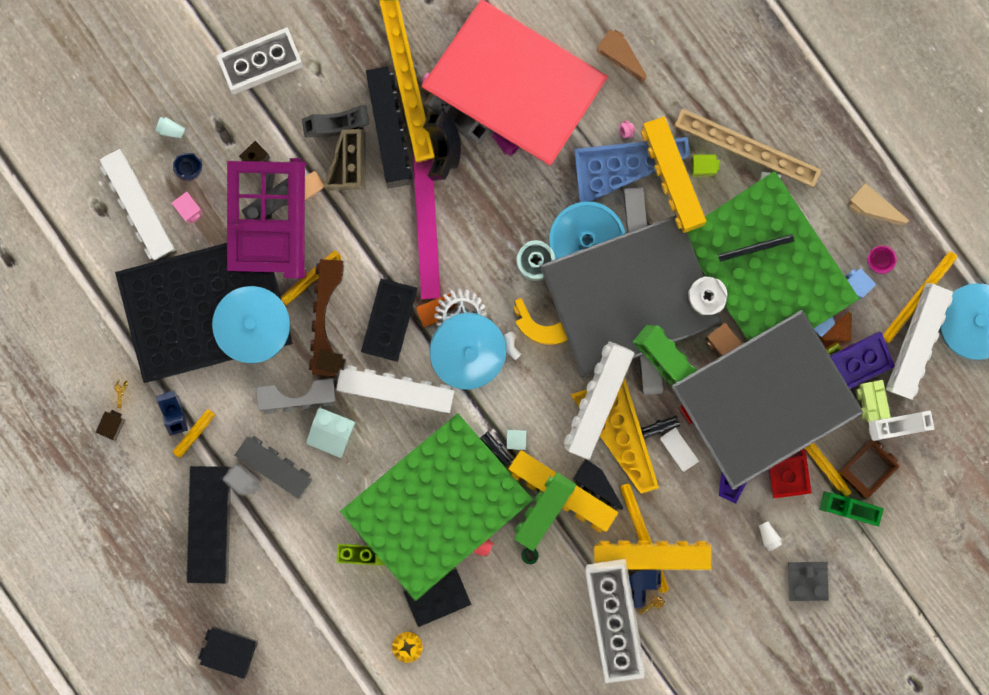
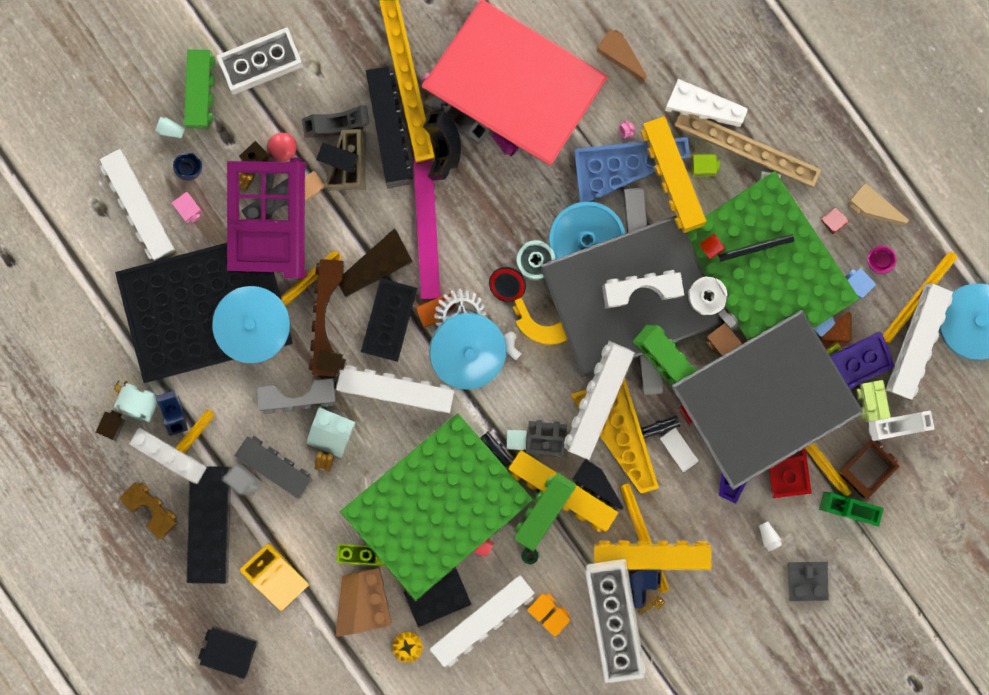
none -> light aqua brick [113,383,157,423]
none -> pearl gold arch [118,482,178,540]
none -> white arch [129,428,207,484]
none -> bright green brick [184,49,216,129]
none -> pearl gold wheel [239,173,255,192]
none -> yellow slope [240,543,309,611]
none -> coral hair [266,133,297,161]
none -> pearl gold wheel [315,451,334,472]
none -> black tile [316,142,359,174]
none -> medium nougat wedge [335,568,392,637]
none -> dark brown wing [339,228,413,298]
none -> white brick [430,575,535,667]
none -> piece [489,267,526,302]
none -> dark grey plate [526,420,567,457]
none -> light orange piece [526,593,571,637]
none -> white arch [602,270,684,309]
none -> white wing [665,79,748,127]
none -> red slope [699,234,726,260]
none -> light grey plate [718,306,739,334]
none -> slope [821,208,849,234]

